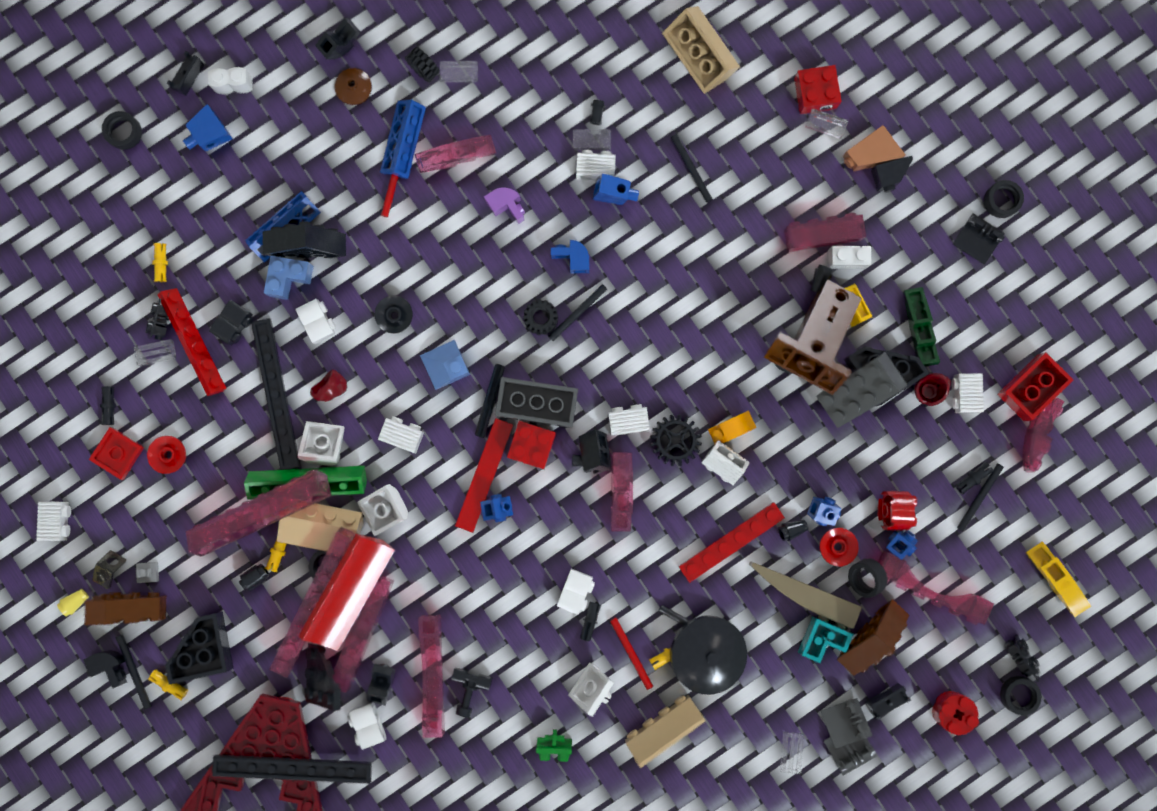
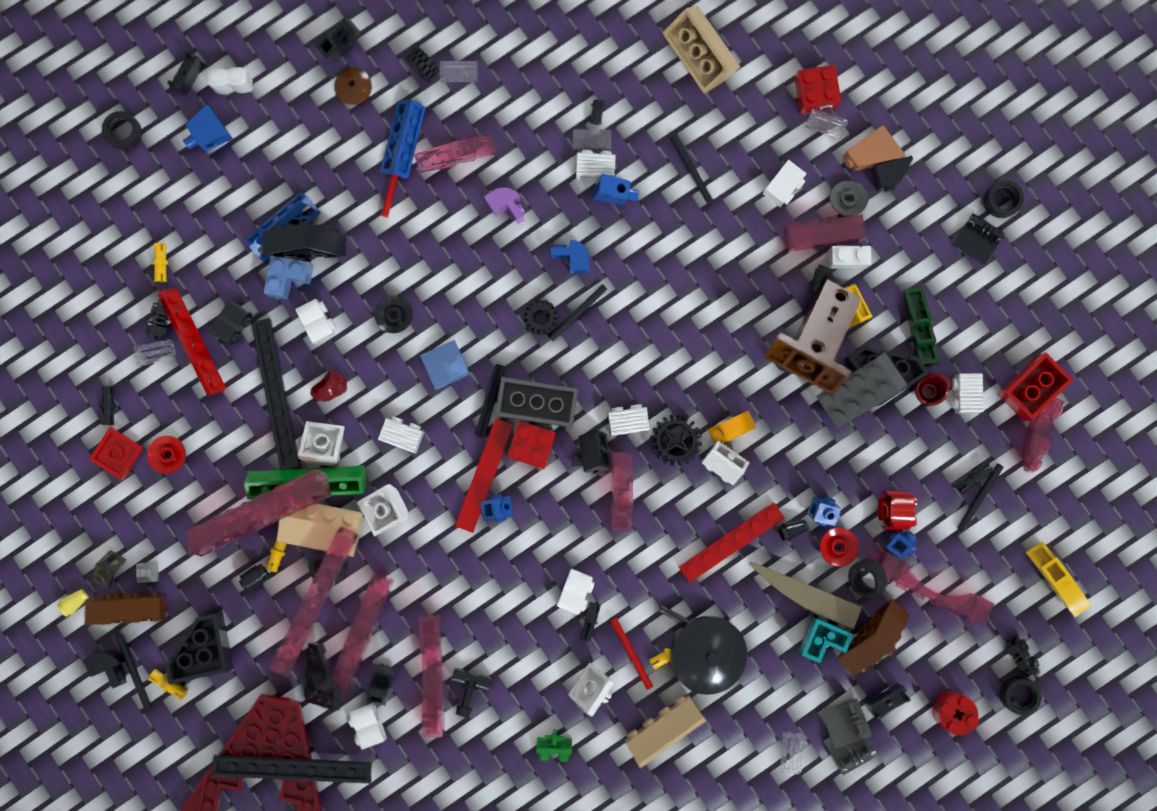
white brick [36,501,71,541] -> none
red arch [299,533,395,651] -> none
none -> white brick [763,160,807,207]
none -> dark grey dish [830,181,869,216]

